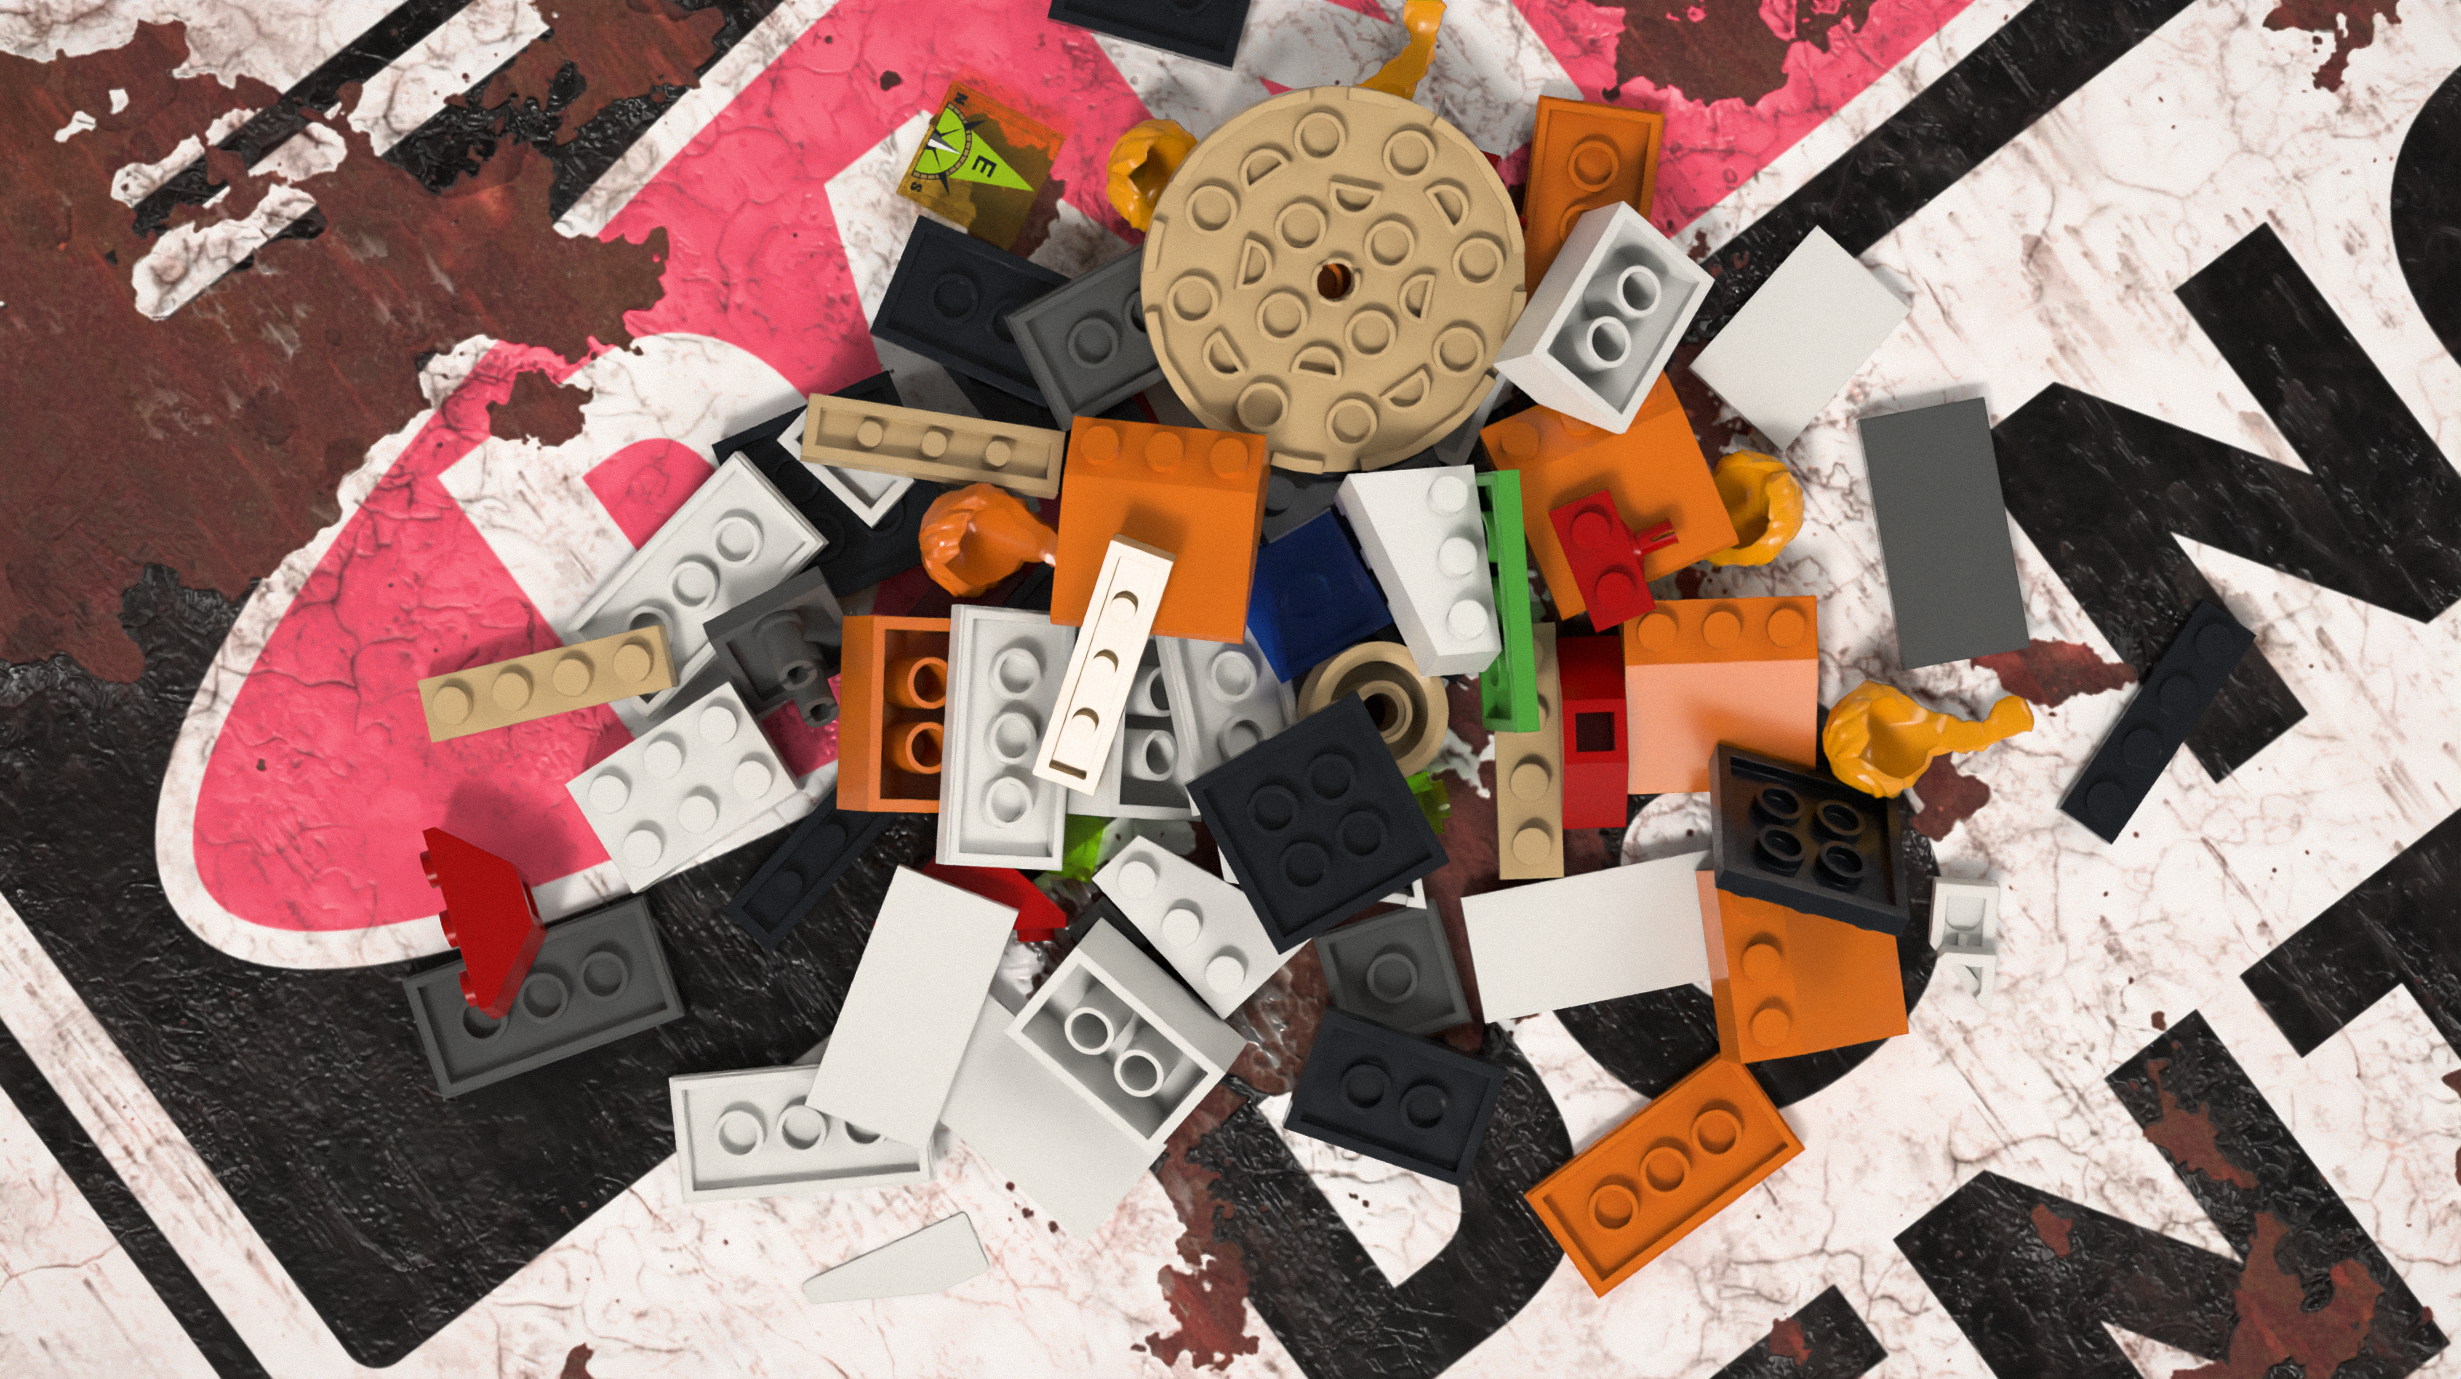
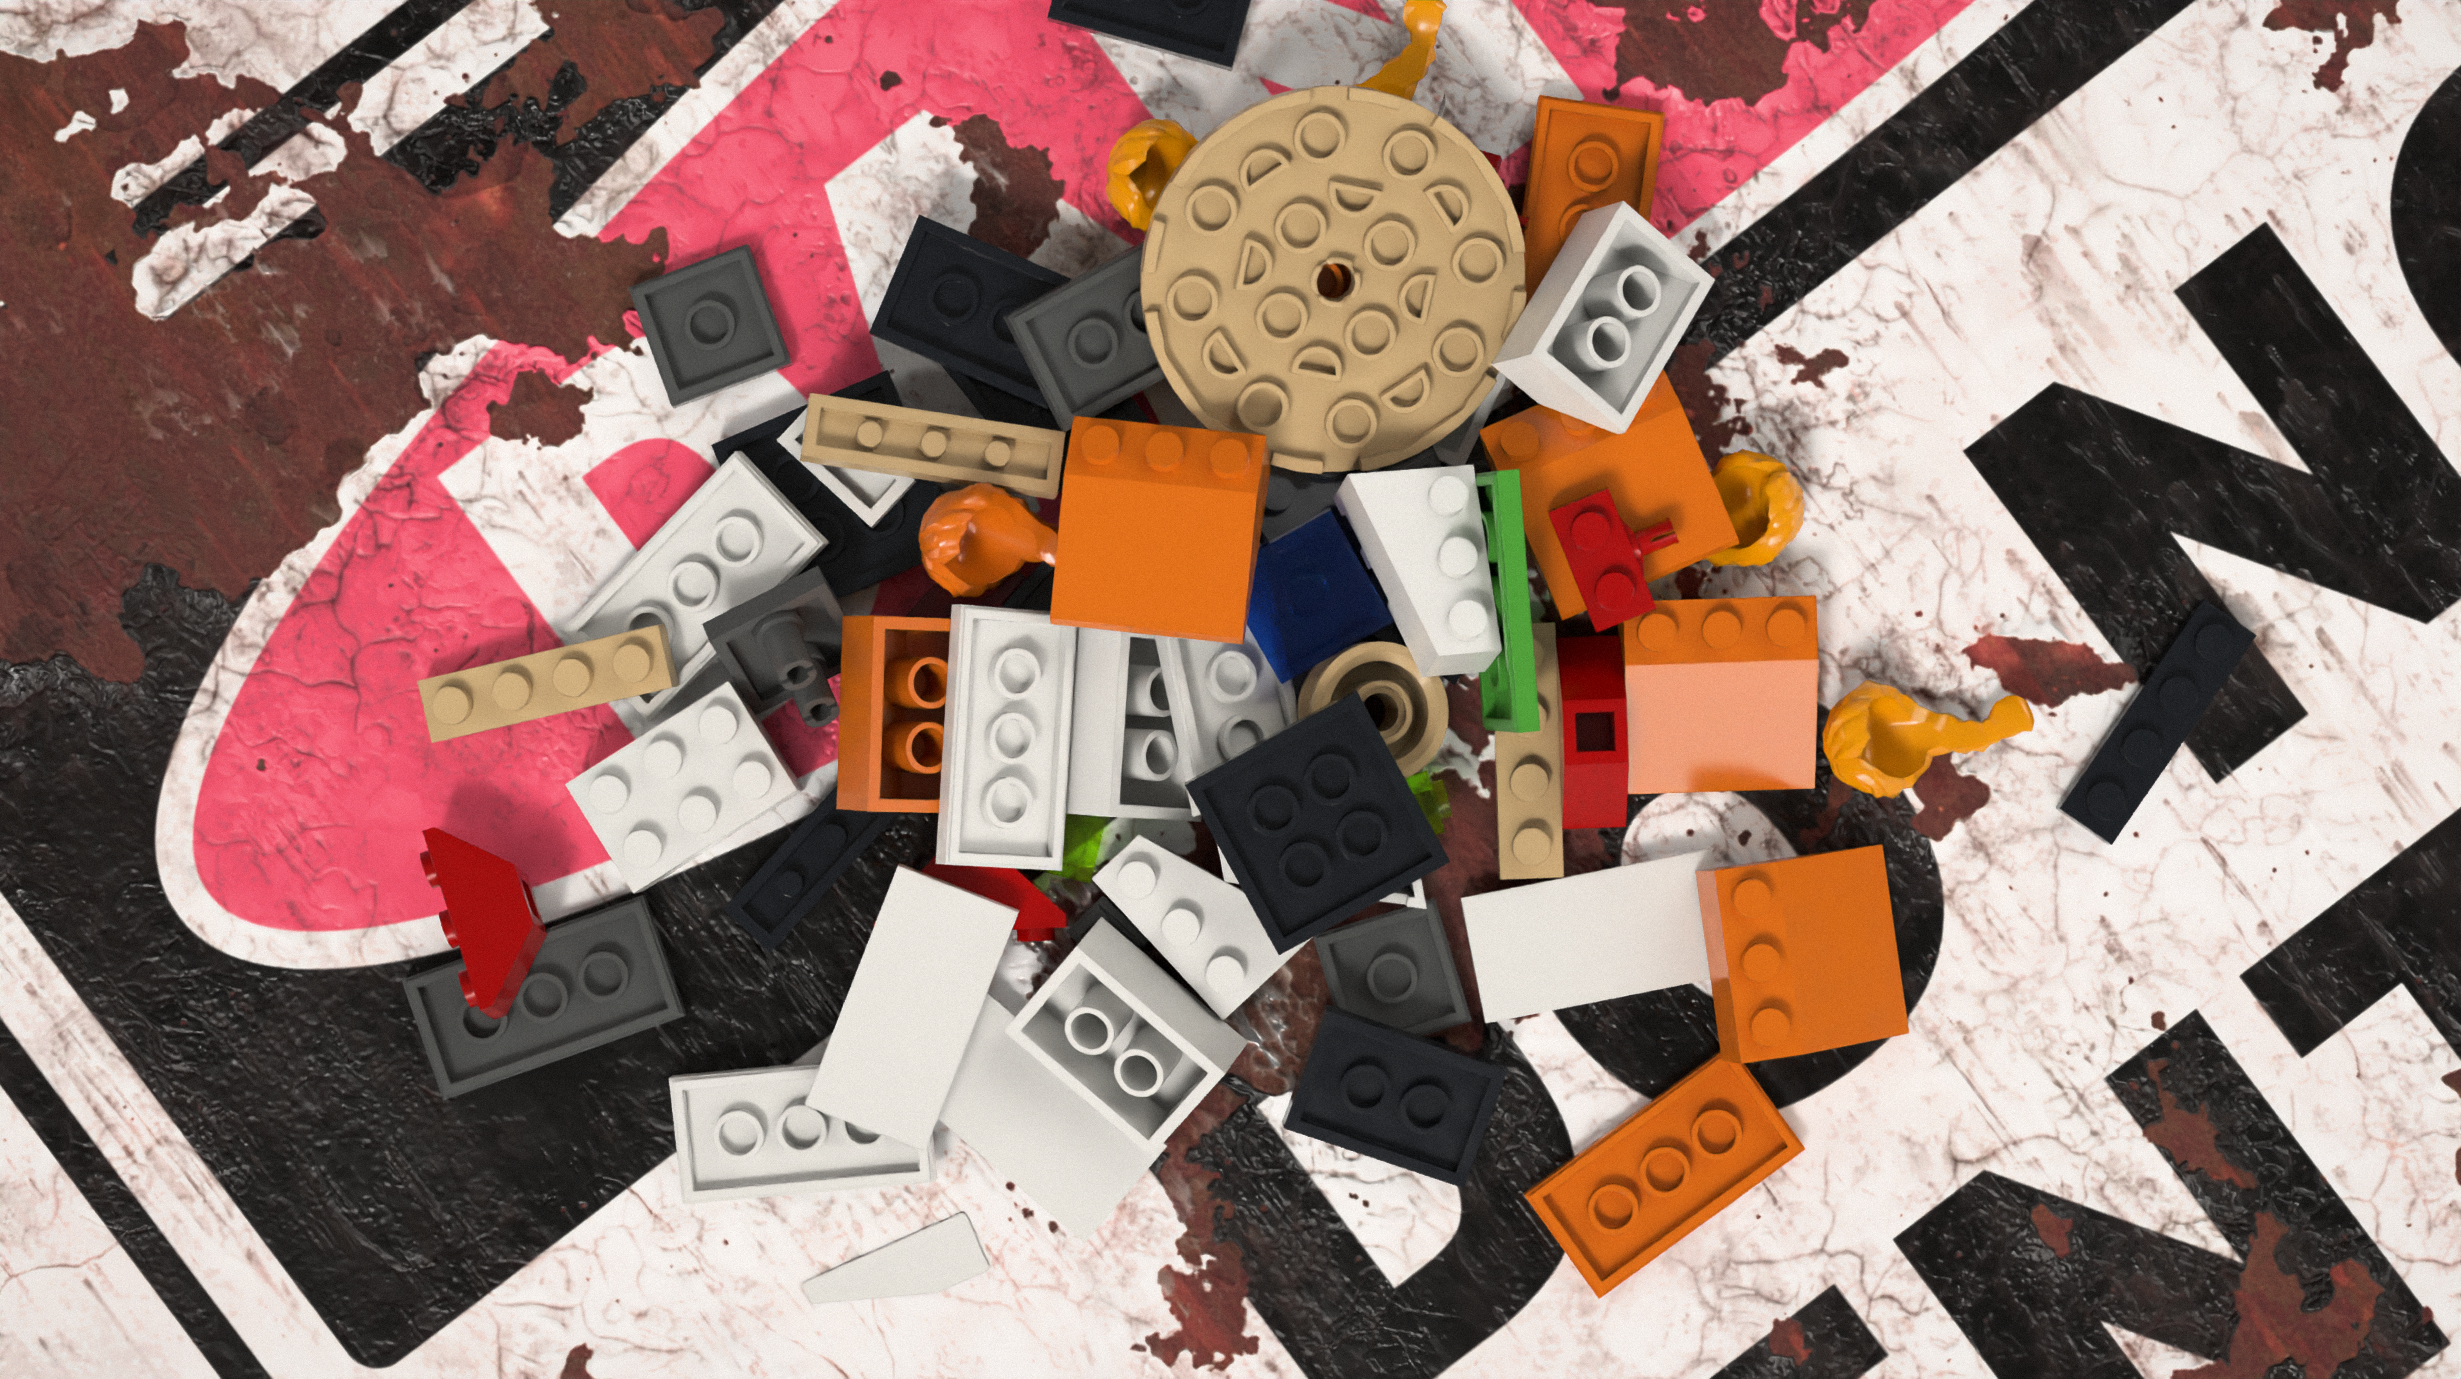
clear yellow tile [896,79,1067,252] -> none
plate [1032,533,1177,796] -> none
white tile [1687,225,1912,453] -> none
black plate [1708,744,1910,937] -> none
dark grey tile [1856,397,2031,671] -> none
white slope [1928,876,2000,1008] -> none
none -> dark grey tile [628,244,793,409]

